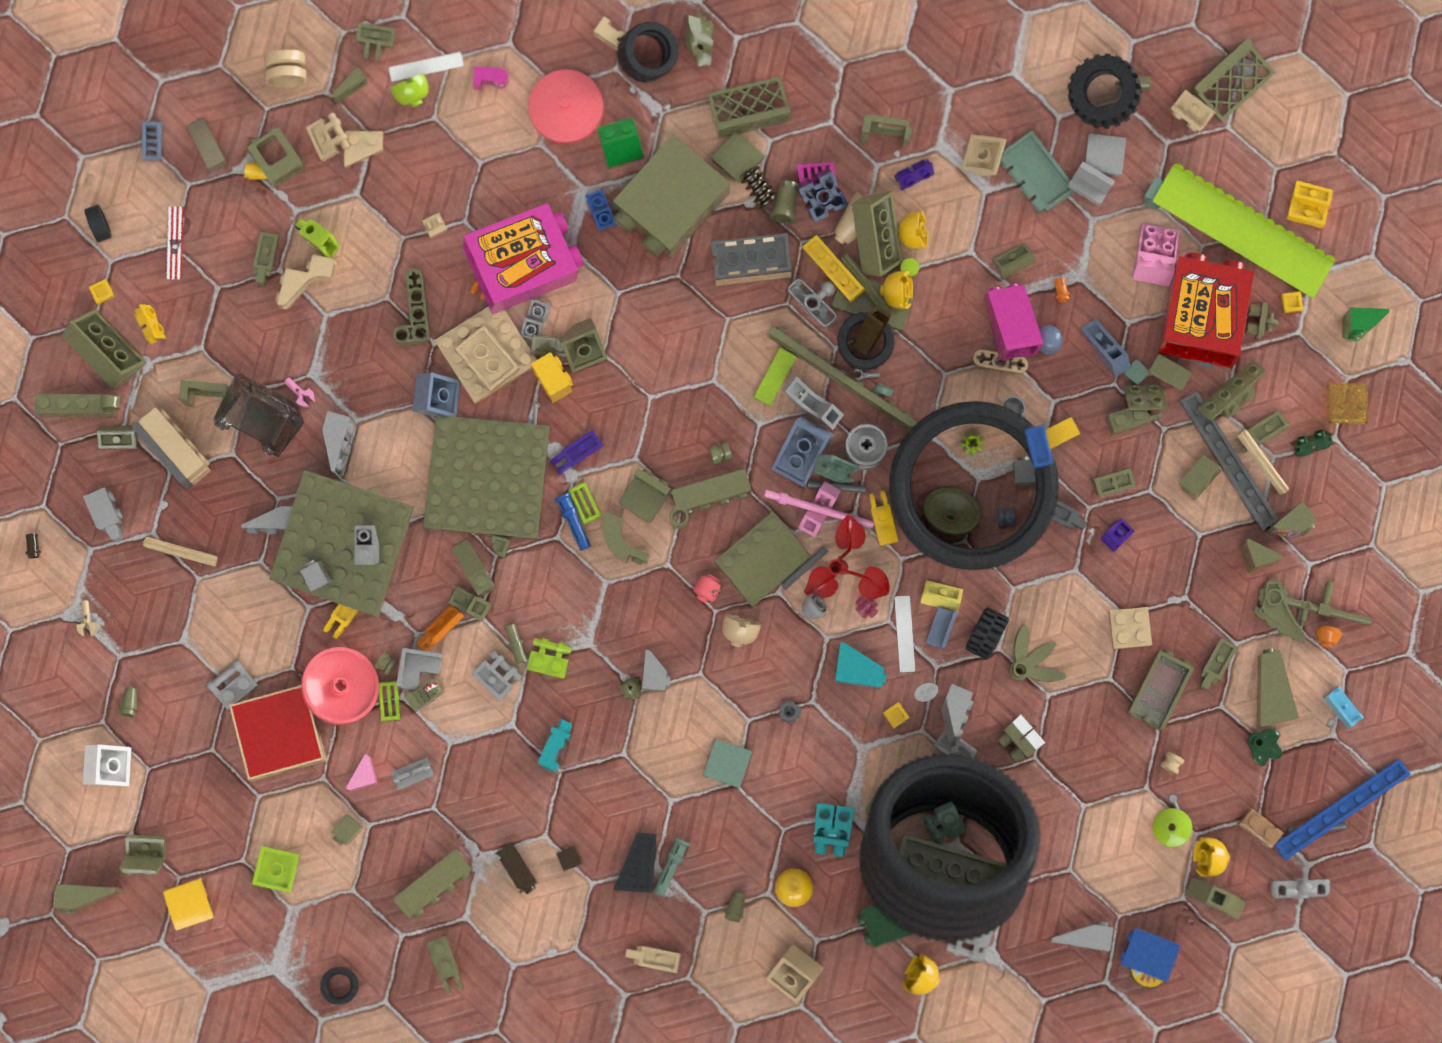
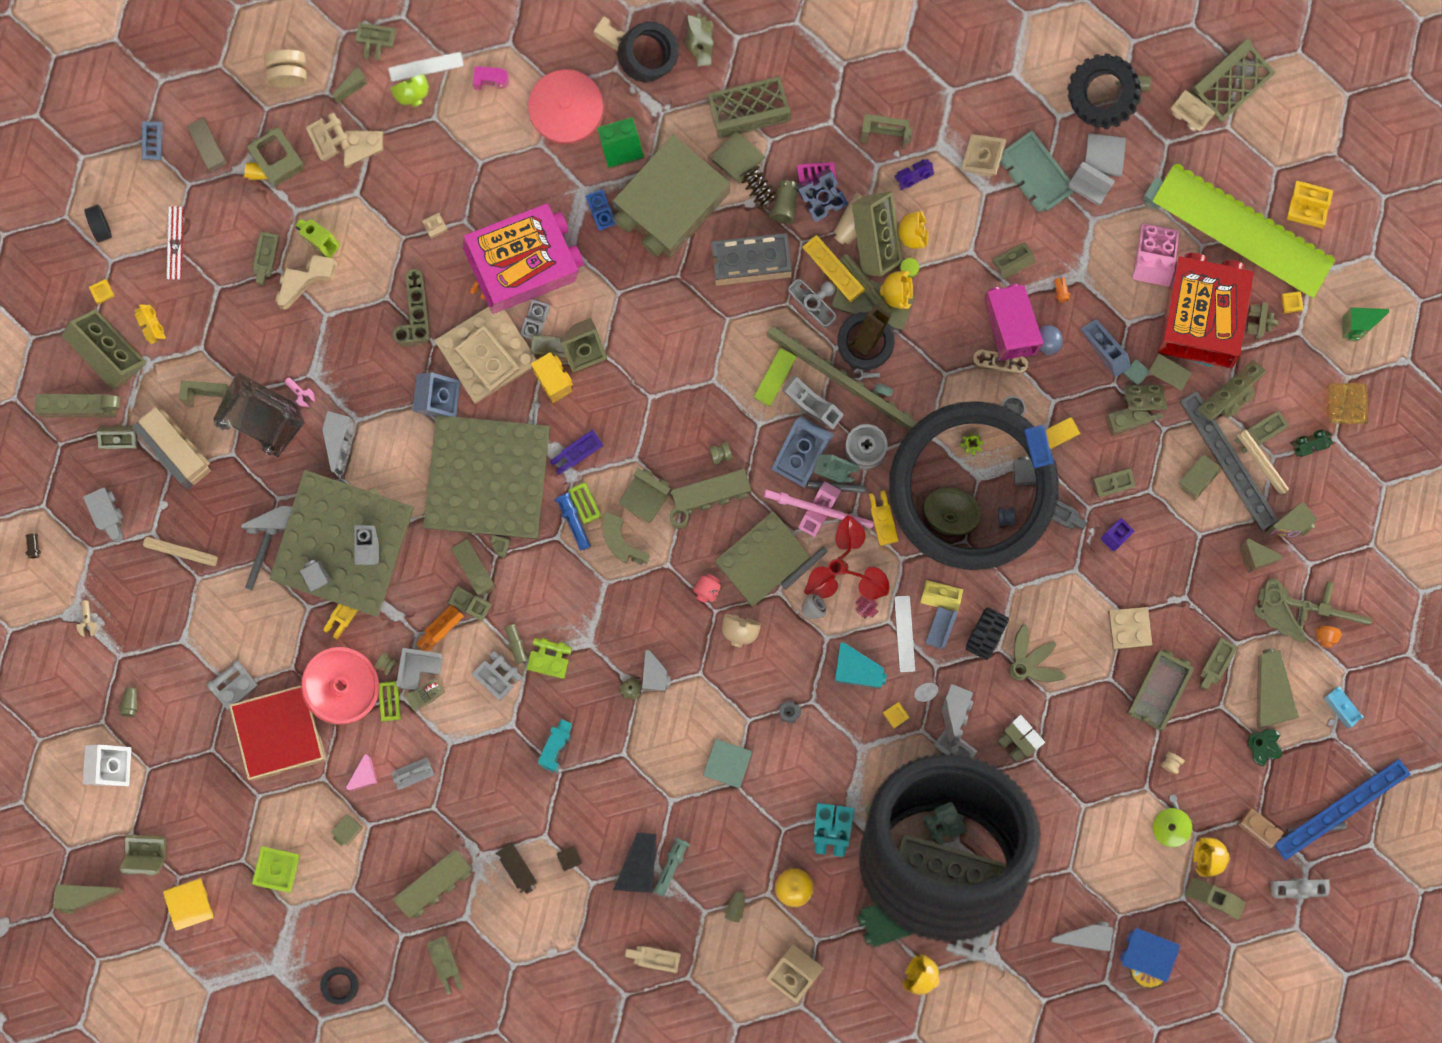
none -> dark grey bar [245,534,272,590]

